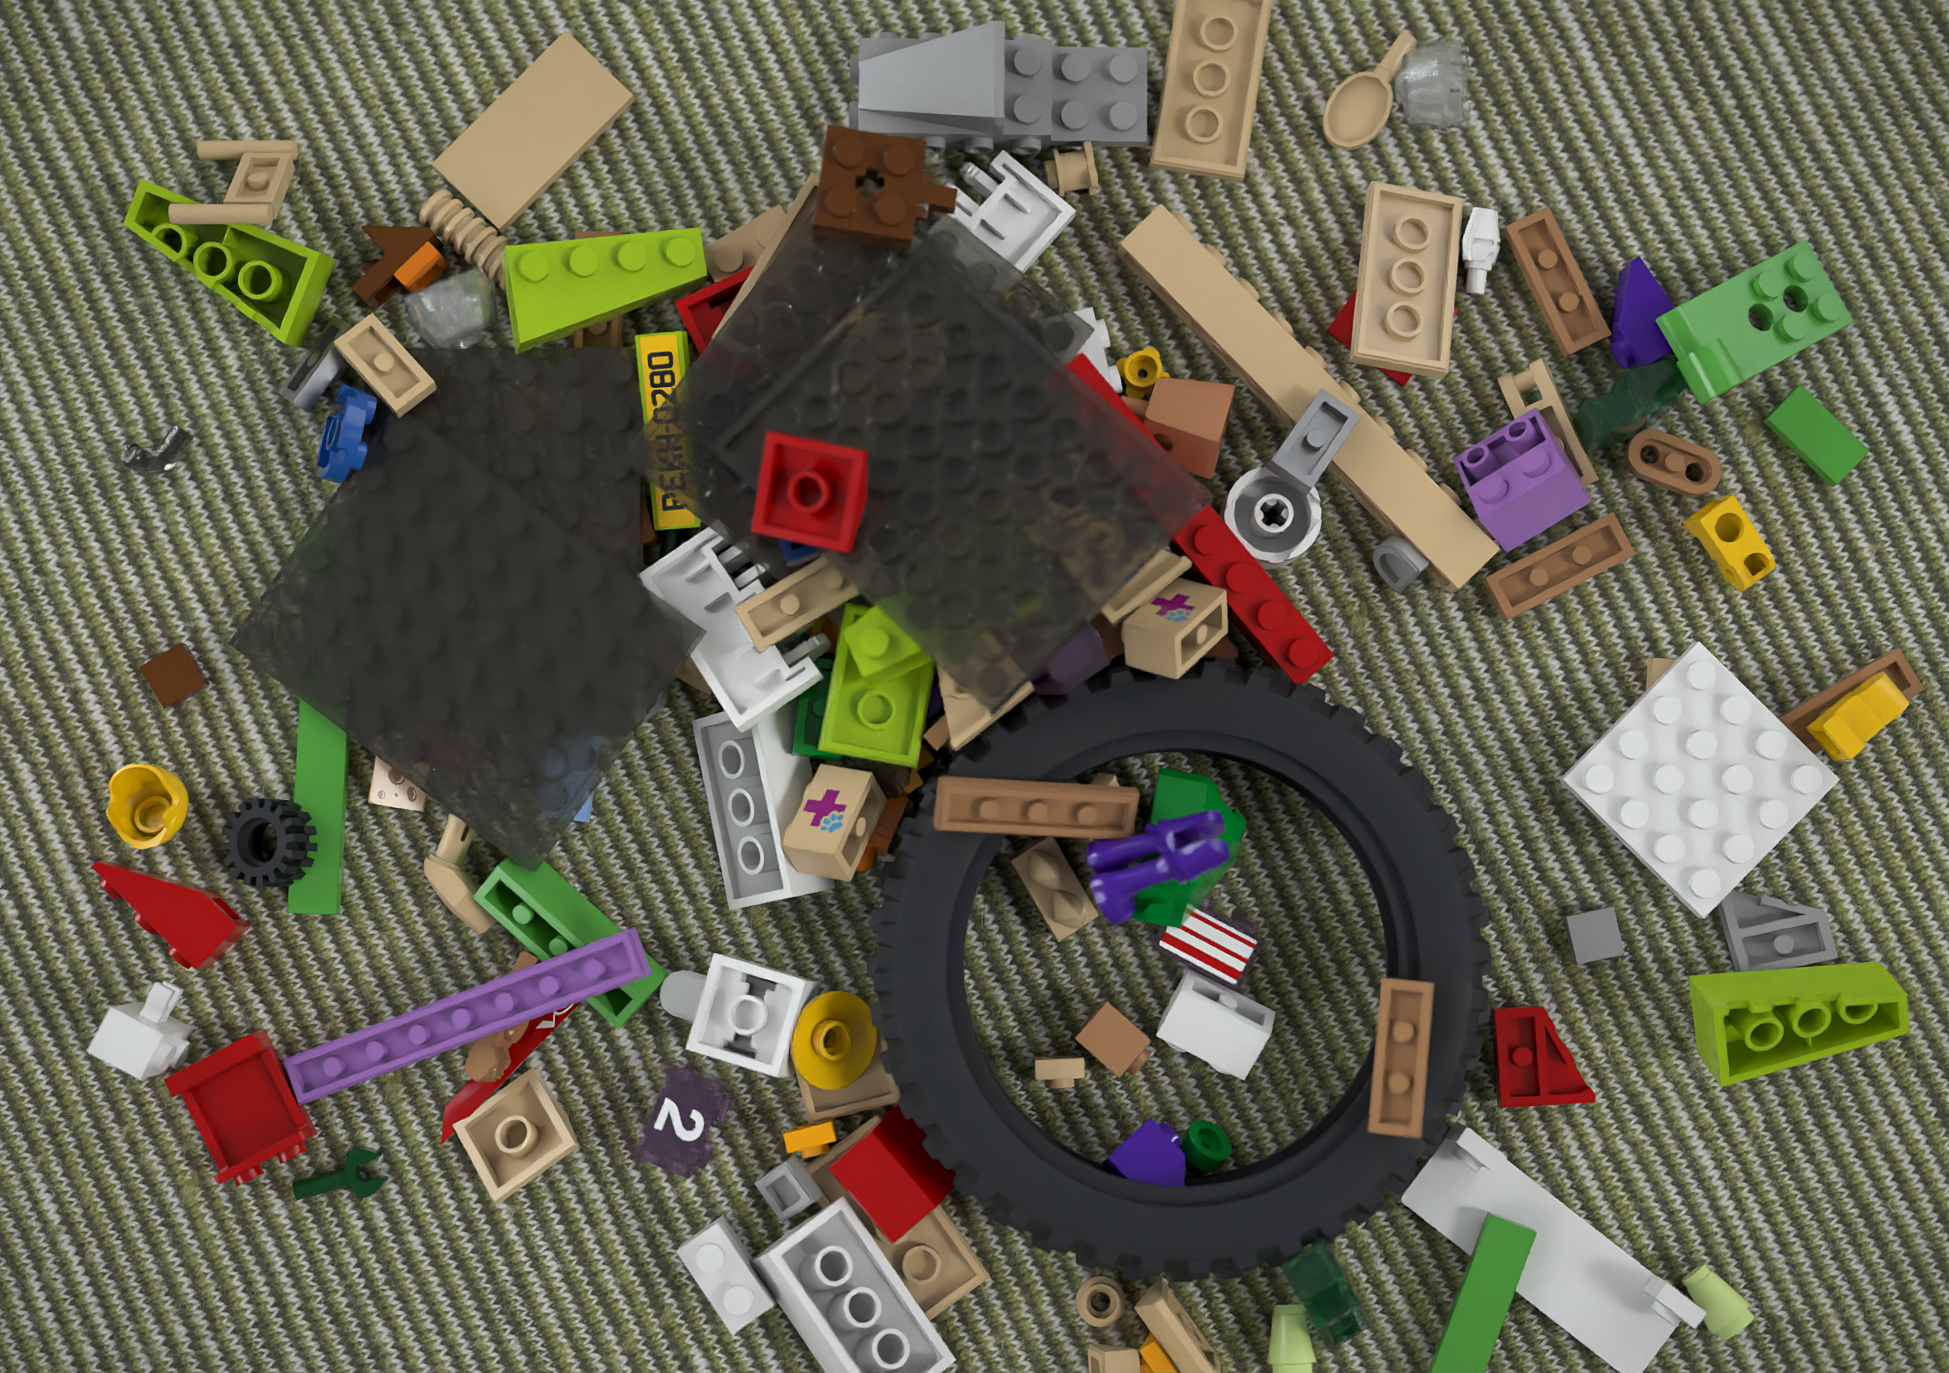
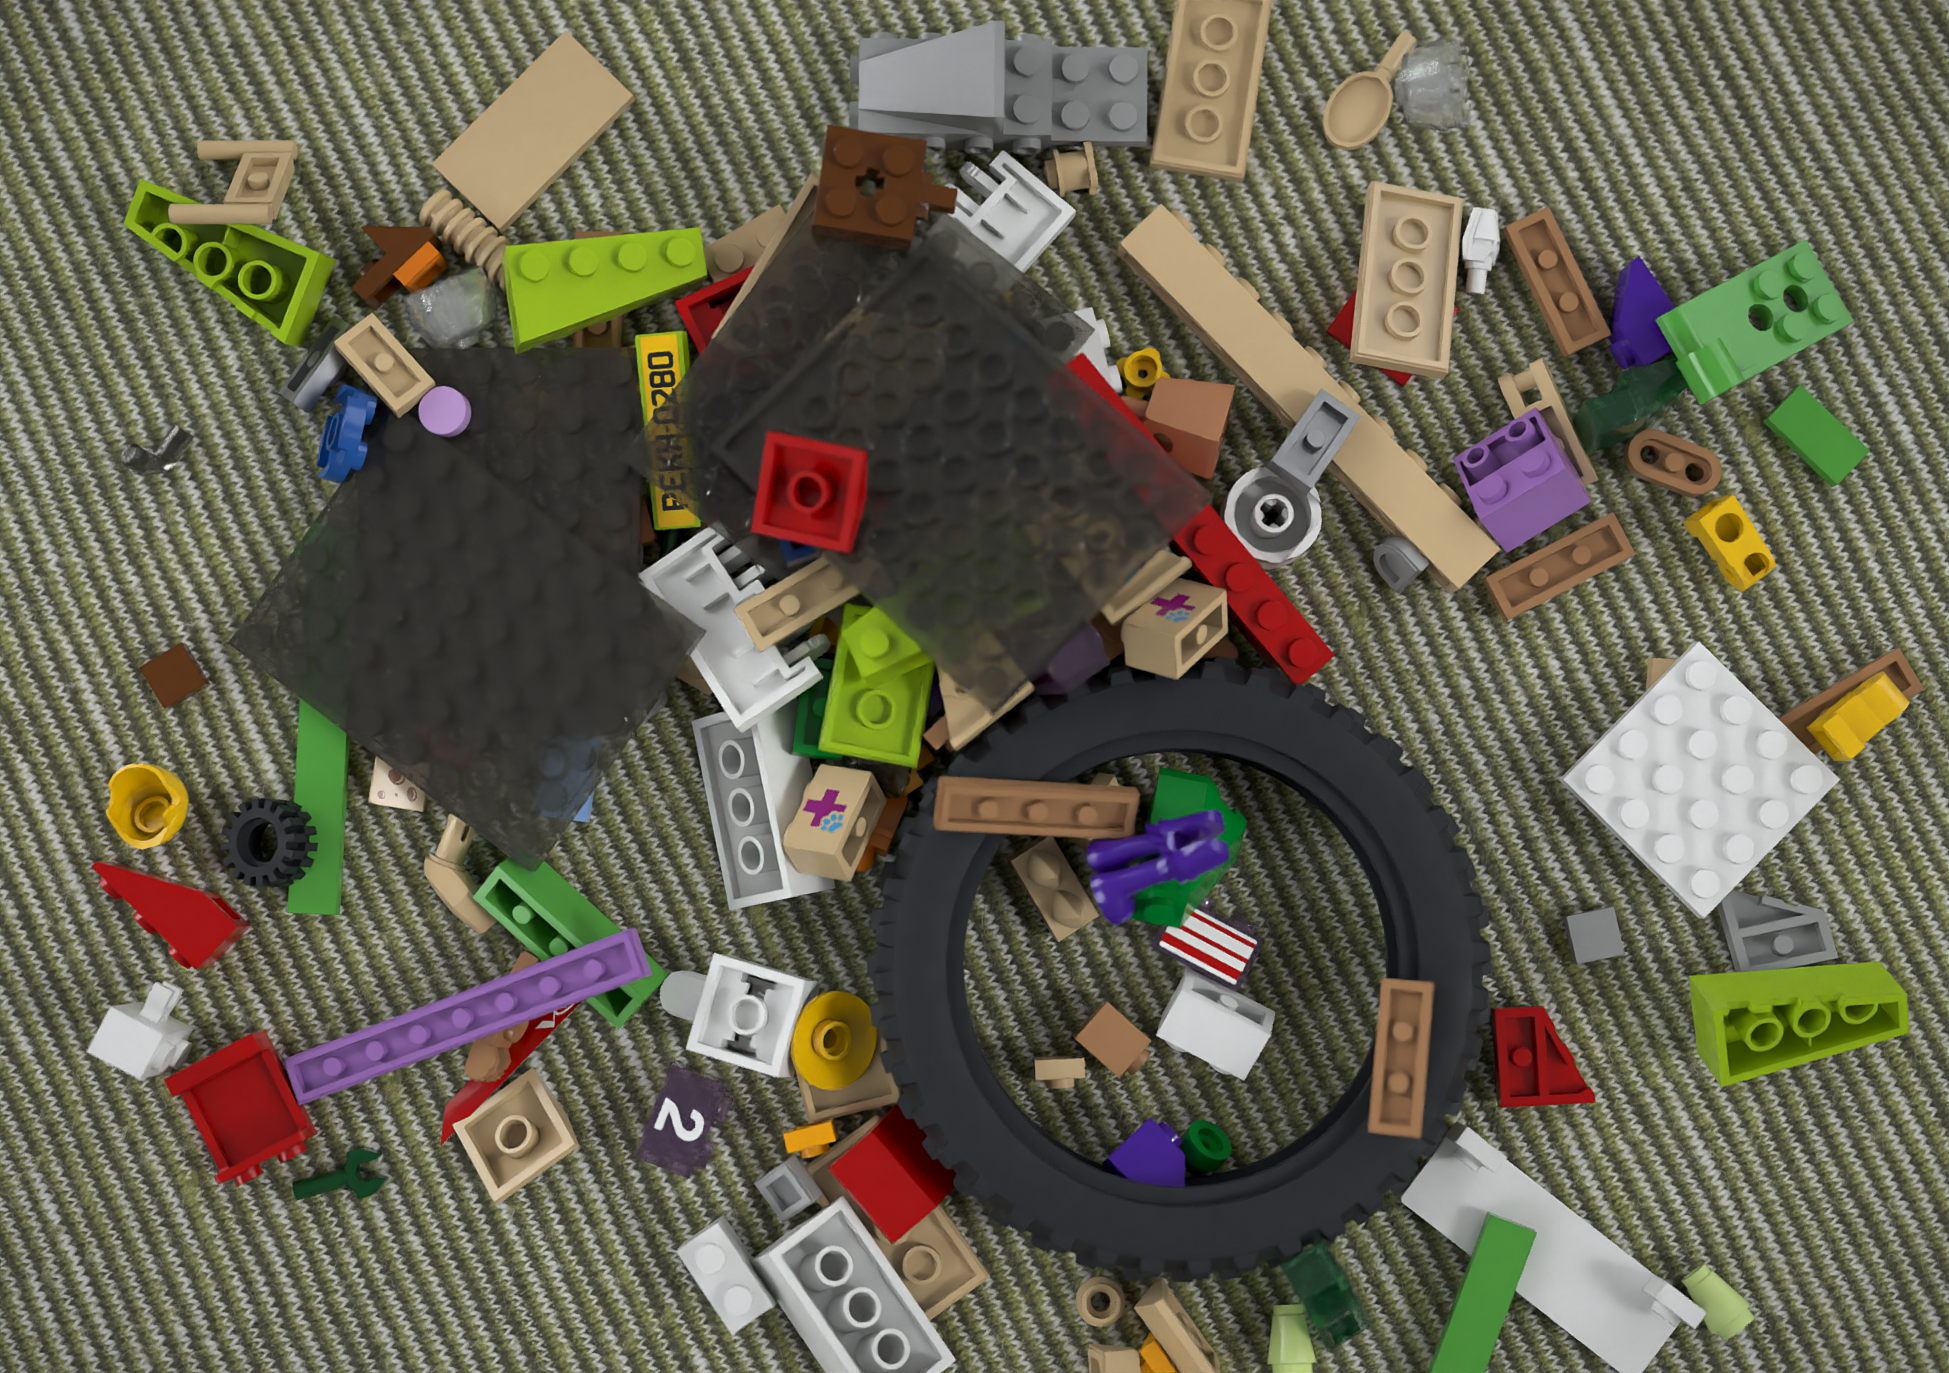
none -> lavender tile [419,386,471,437]

